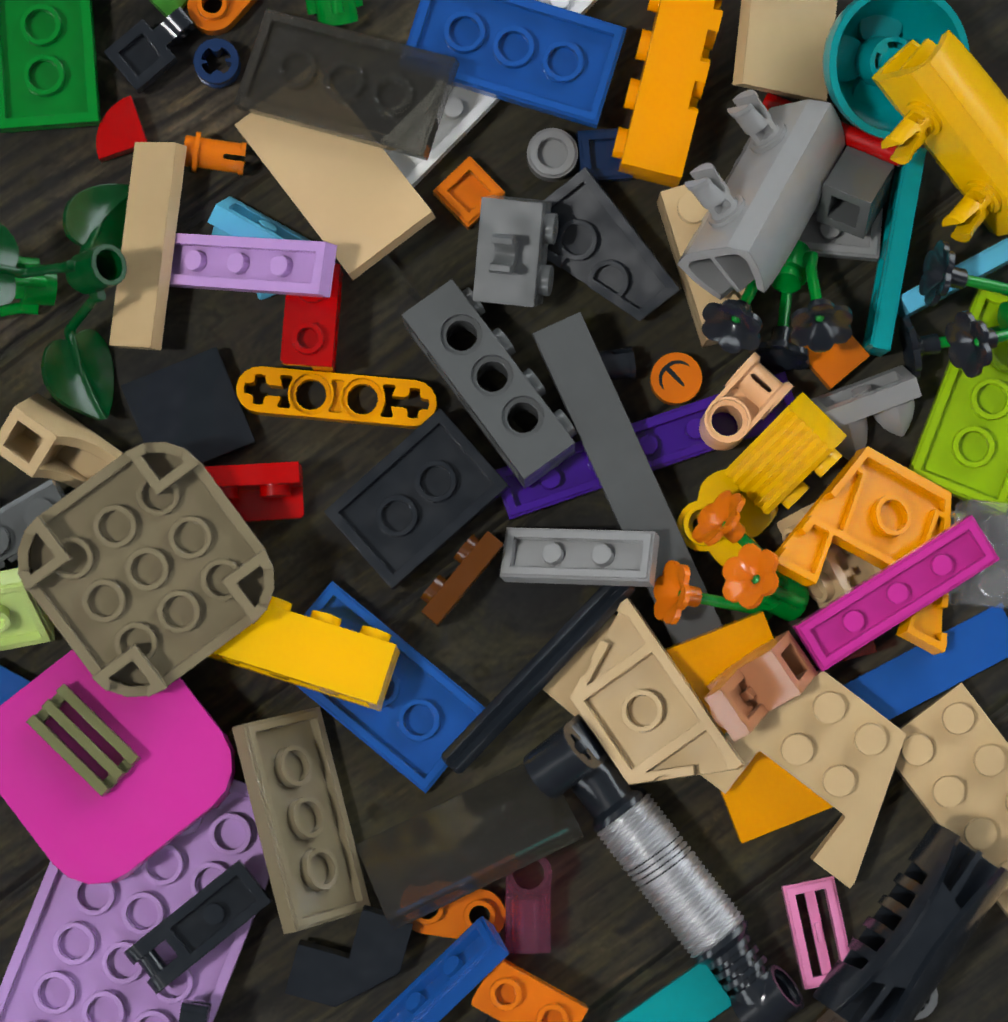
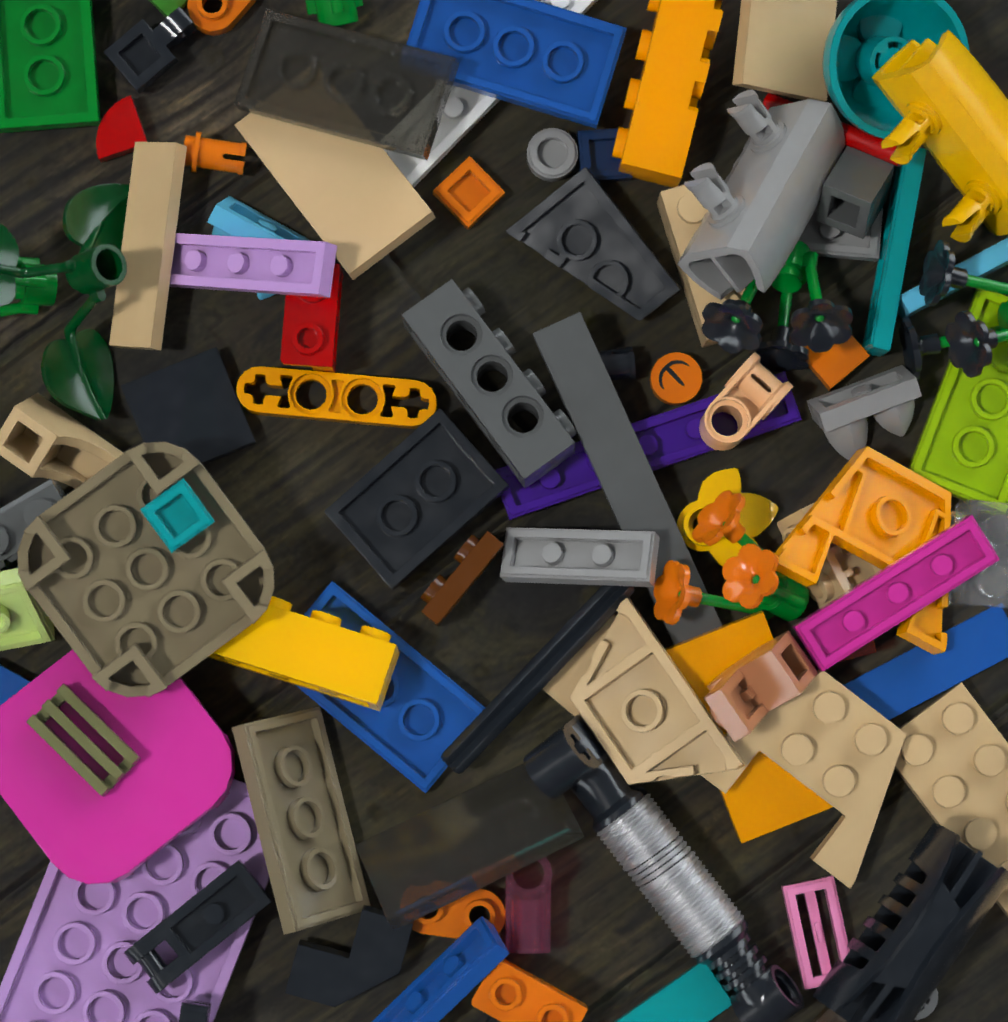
dark blue bush [193,38,241,89] -> none
red bracket [205,461,305,522] -> none
dark grey brick [473,195,558,307] -> none
yellow brick [724,392,847,515] -> none
none -> teal tile [140,478,215,553]

